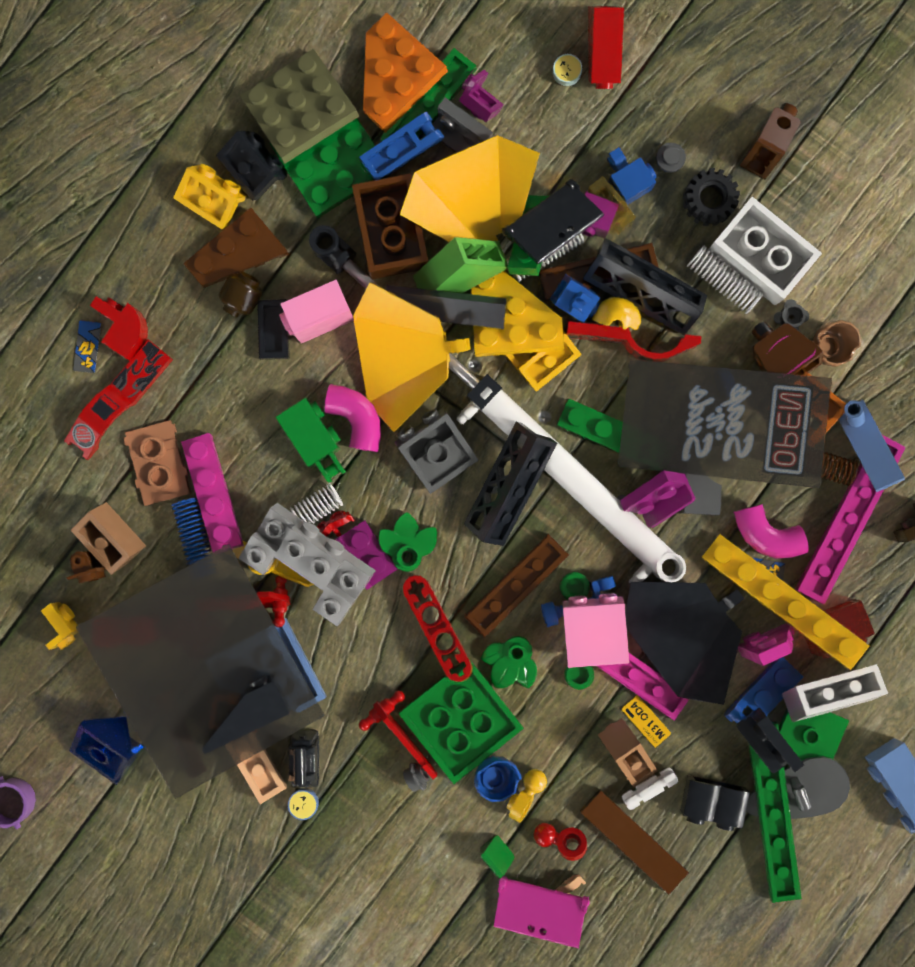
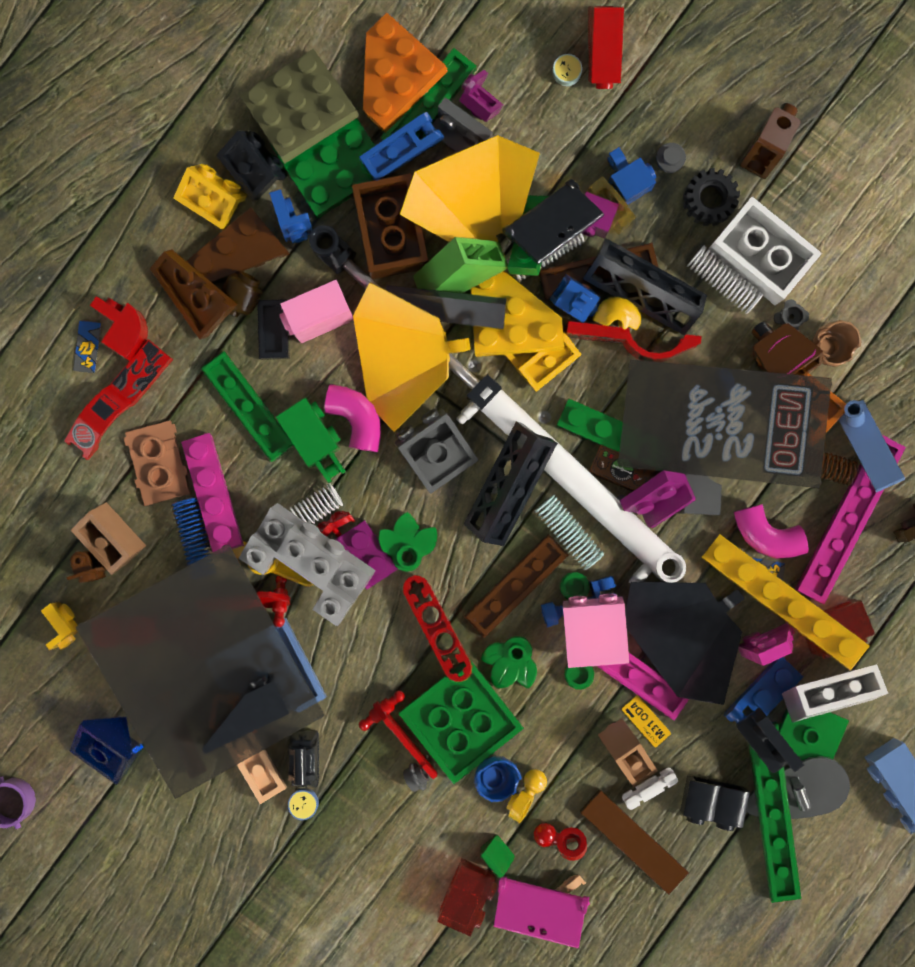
none -> reddish brown wing [150,249,238,340]
none -> green tile [201,351,294,462]
none -> blue bracket [269,189,312,243]
none -> clear red brick [437,858,498,937]
none -> light aqua piece [535,495,604,570]
none -> reddish brown tile [589,445,655,492]

